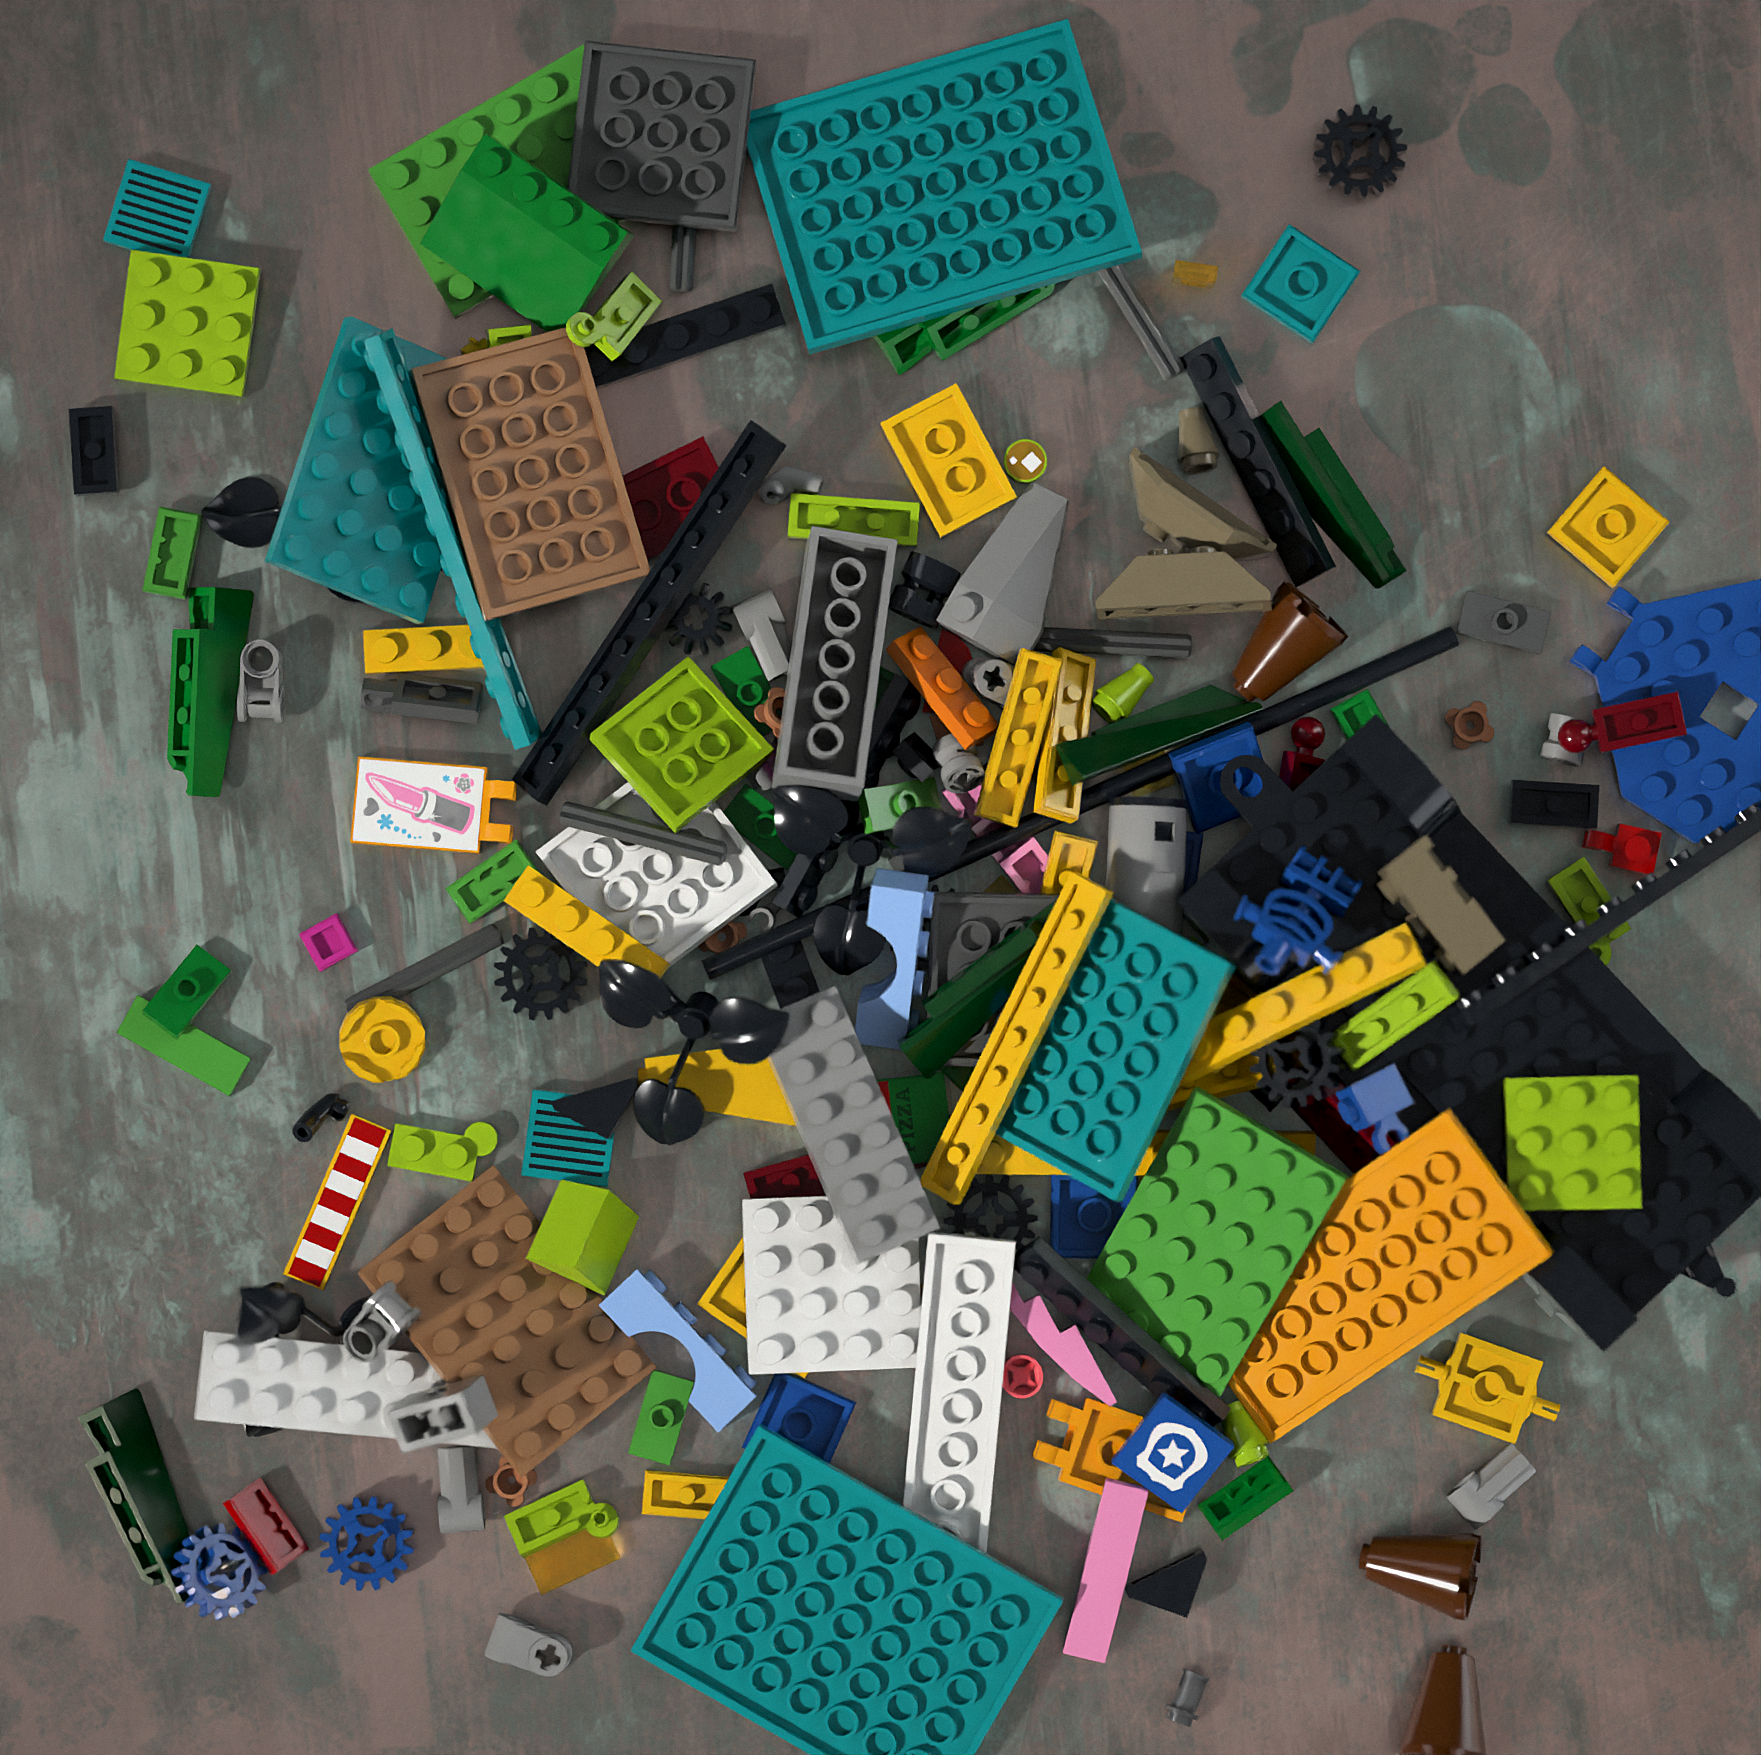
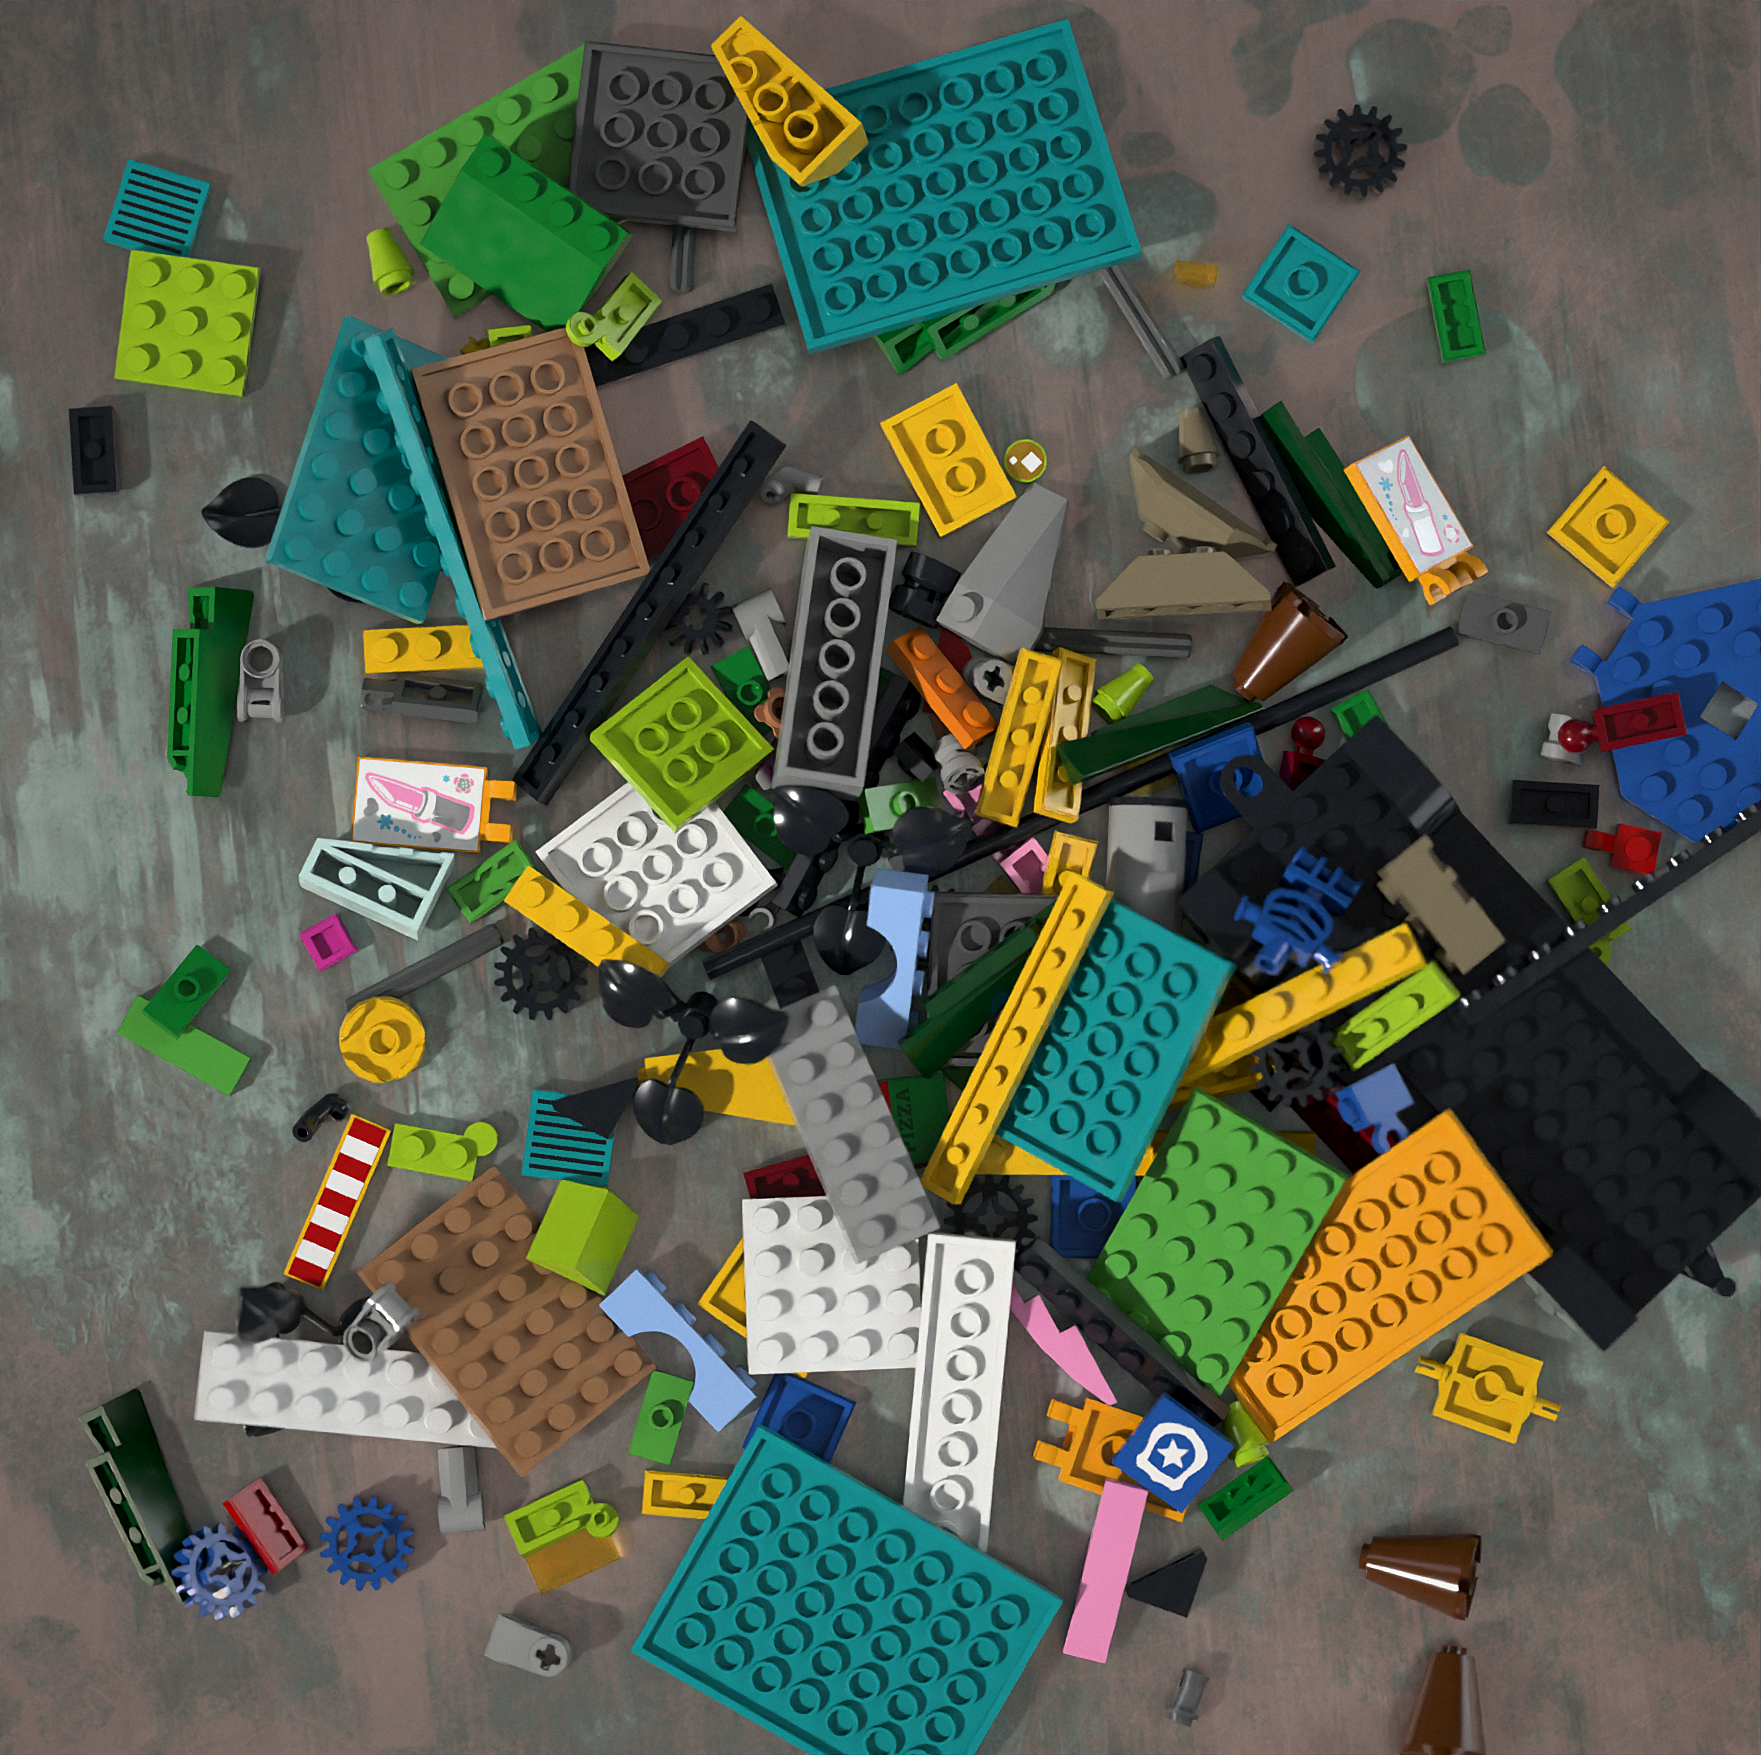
bright green plate [142,506,203,600] -> none
light grey brick [387,1375,498,1453] -> none
nougat plate [485,1456,537,1507] -> none
dark grey axle [559,801,727,866] -> none
coral wheel [1002,1353,1044,1399] -> none
nougat plate [1445,701,1494,750] -> none
light grey piece [1446,1443,1536,1530] -> none
lime plate [1504,1076,1642,1211] -> none
none -> light aqua wedge [298,838,455,941]
none -> lime cone [366,228,415,296]
none -> yellow wedge [710,16,869,187]
none -> tile [1344,435,1489,606]
none -> green plate [1426,270,1486,364]

